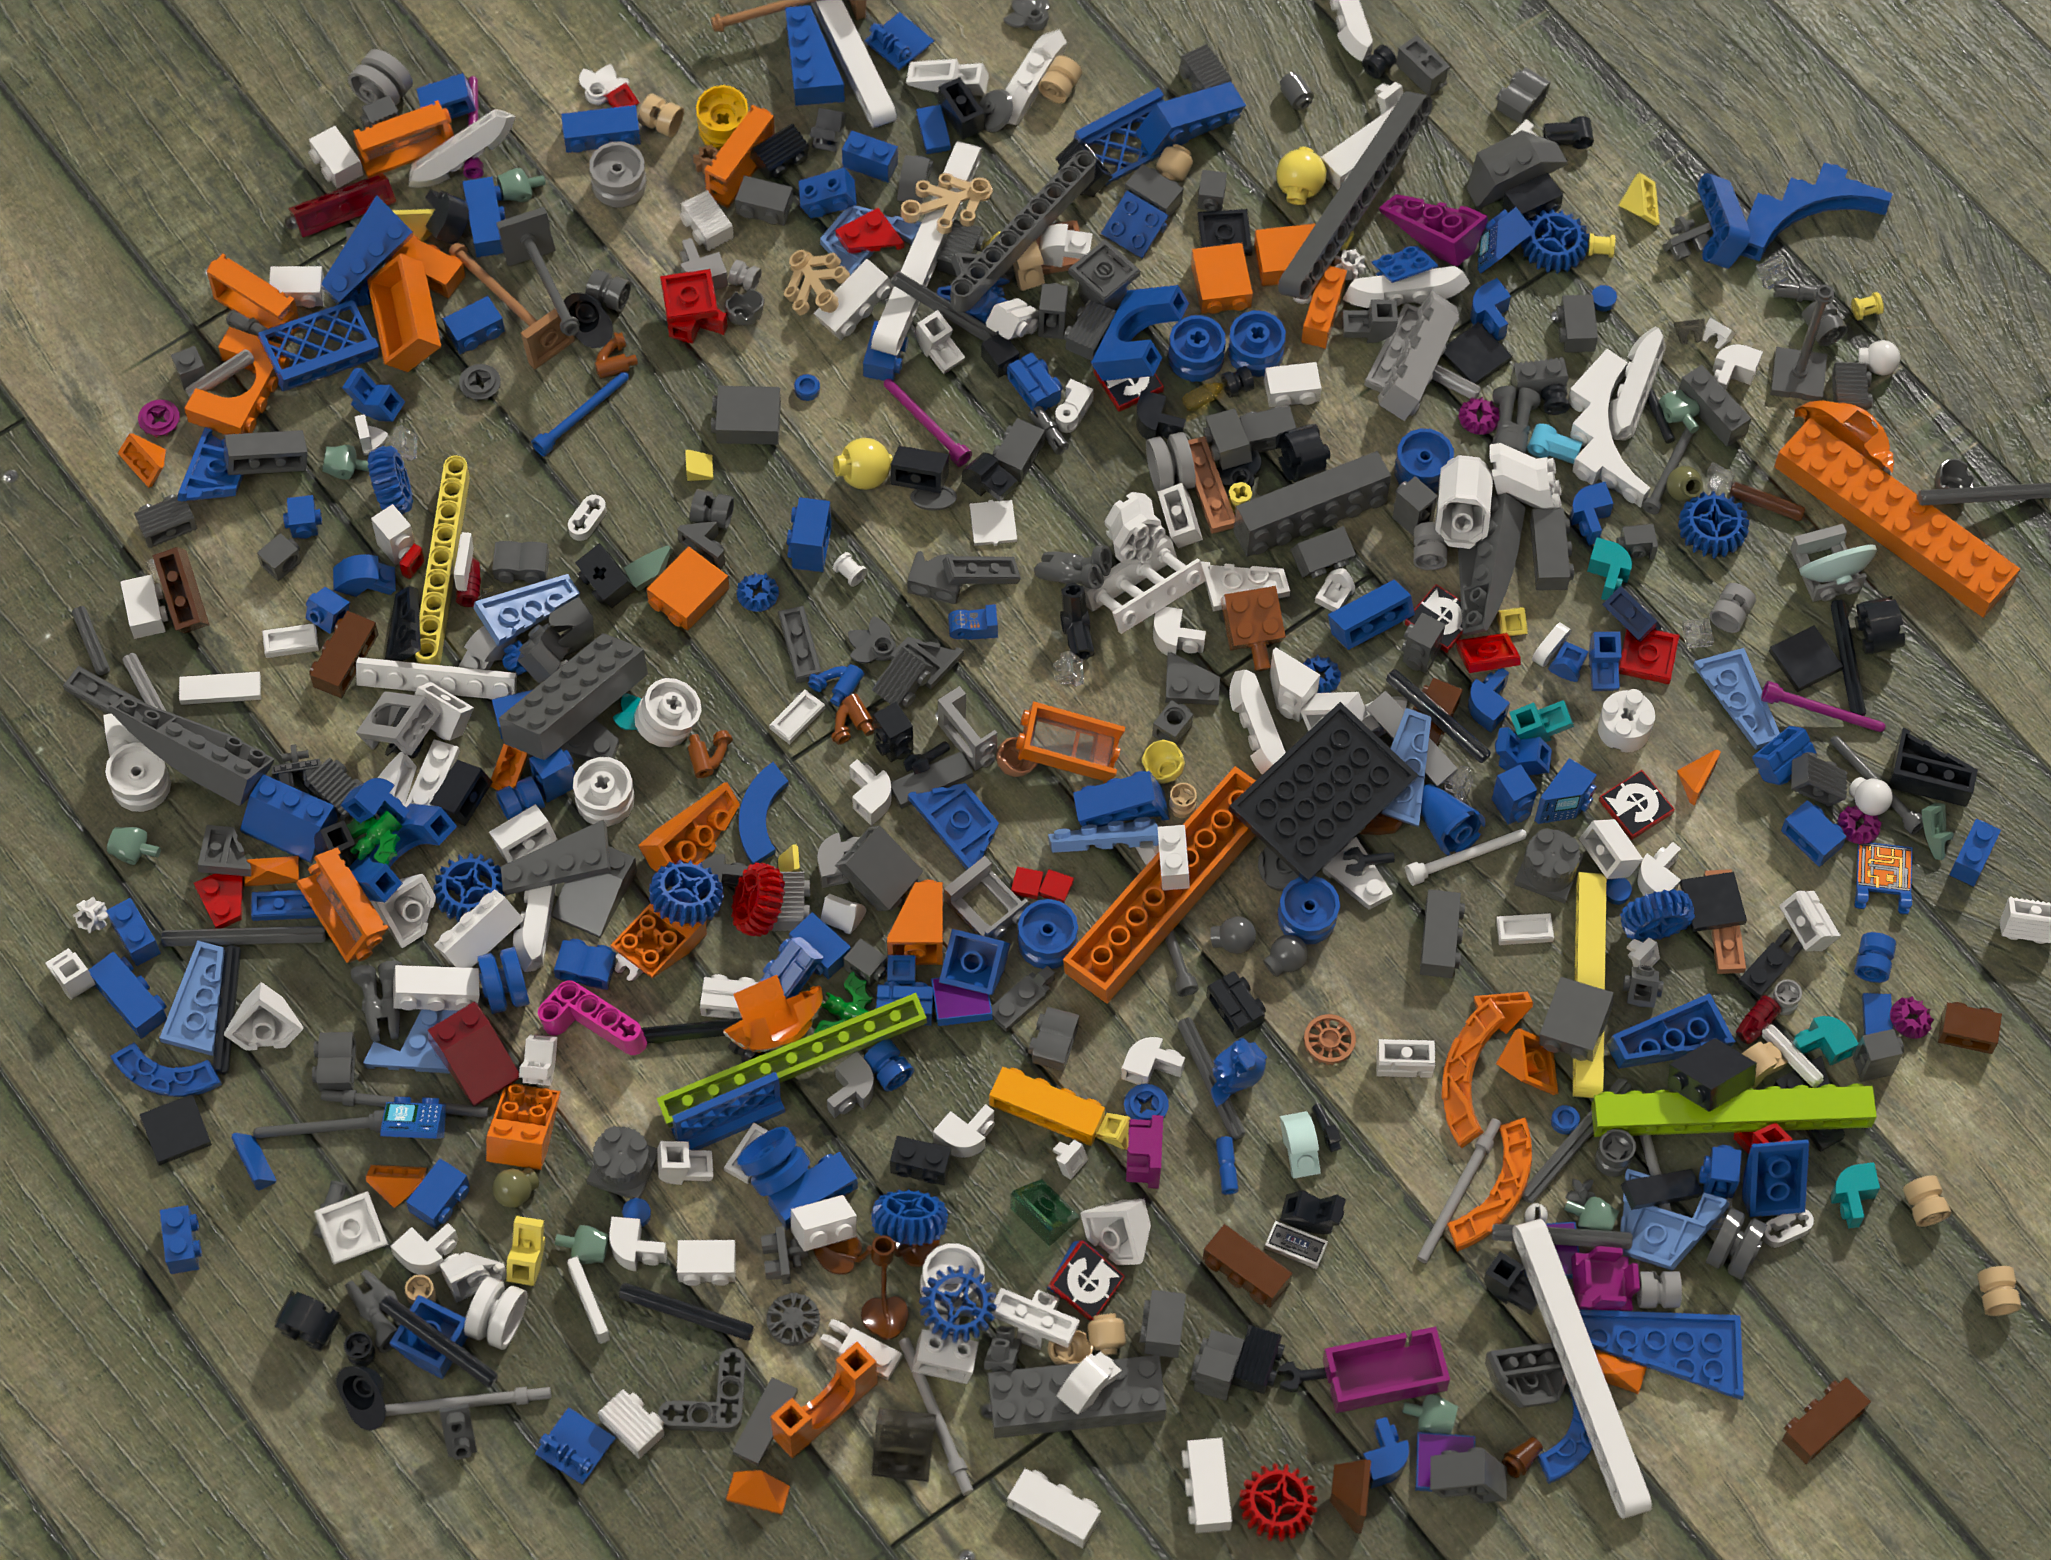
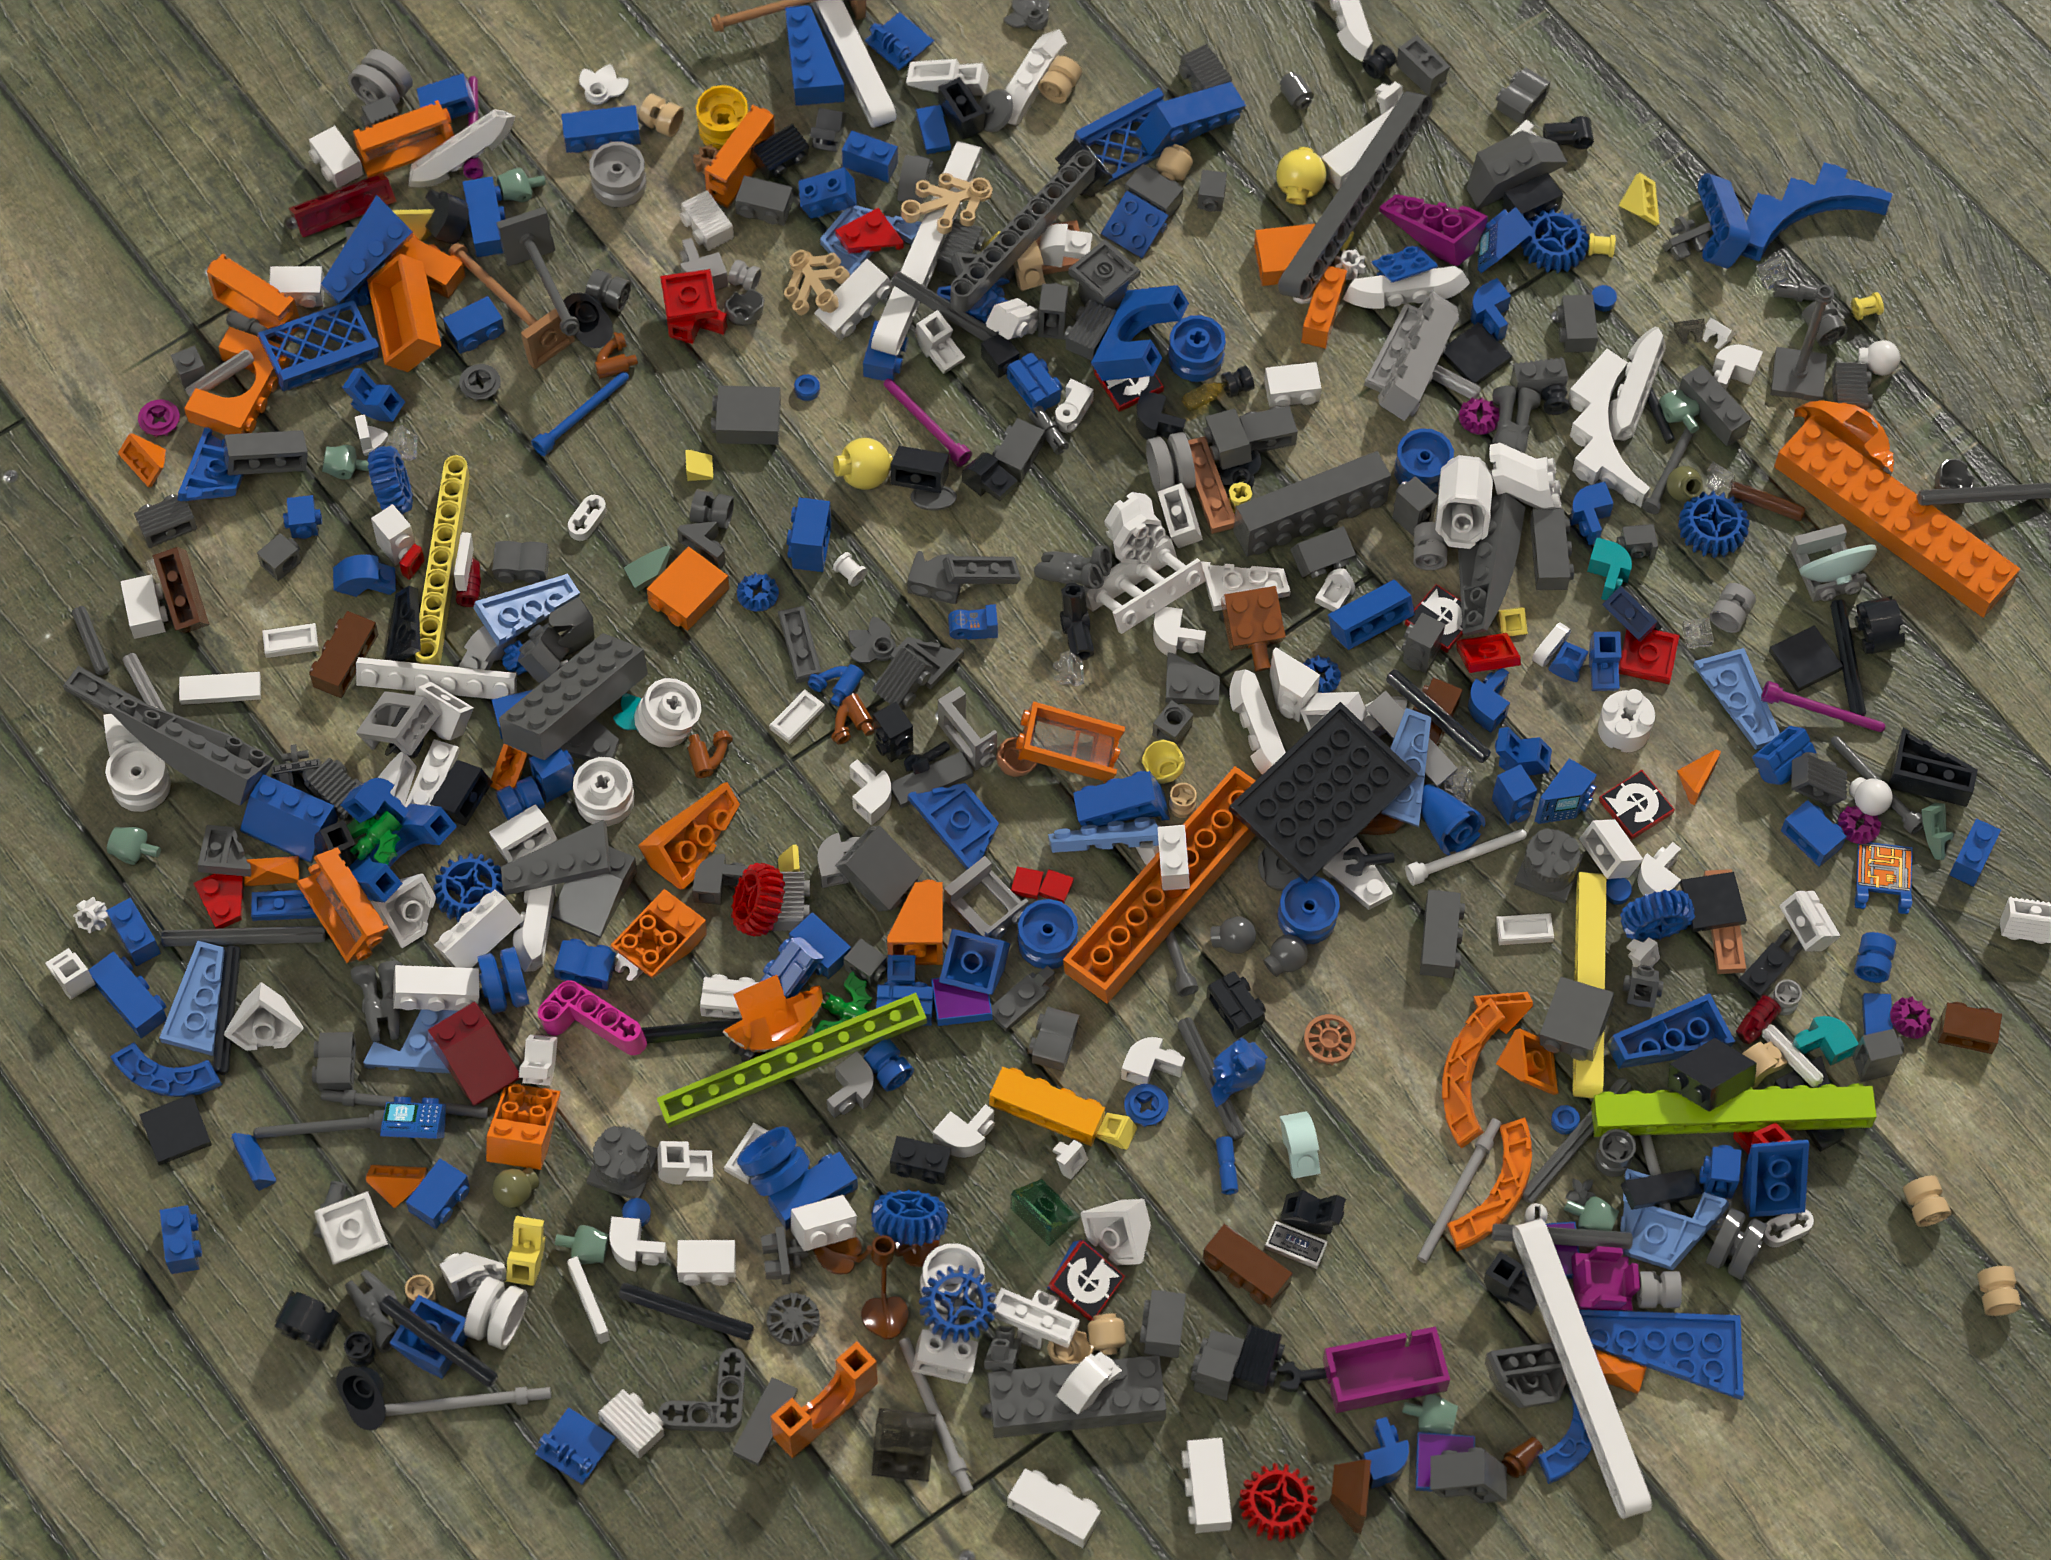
blue brick [305,587,350,634] -> none
white brick [391,1223,458,1275] -> none
dark grey hips [439,1403,477,1460] -> none
black brick [575,543,636,608] -> none
red tile [604,82,640,108] -> none
blue gear [649,859,723,928] -> none
blue fence [671,1072,785,1150] -> none
orange slope [726,1470,790,1515] -> none
blue tile [739,762,789,865] -> none
white hinge [820,1319,902,1381] -> none
white tile [821,894,866,934] -> none
white piece [970,500,1017,546] -> none
magenta panel [1126,1115,1163,1189] -> none
orange brick [1191,243,1253,314] -> none
black tile [1197,209,1253,256] -> none
blue wheel [1228,310,1286,377] -> none
black brick [1276,423,1331,482] -> none
black bar [1312,1103,1342,1152] -> none
dark grey brick [1341,300,1398,343] -> none
white brick [1376,1039,1435,1078] -> none
teal brick [1509,700,1574,742] -> none
medium azure piece [1527,424,1583,464] -> none
reddish brown brick [1782,1377,1871,1465] -> none
teal brick [1831,1162,1880,1229] -> none

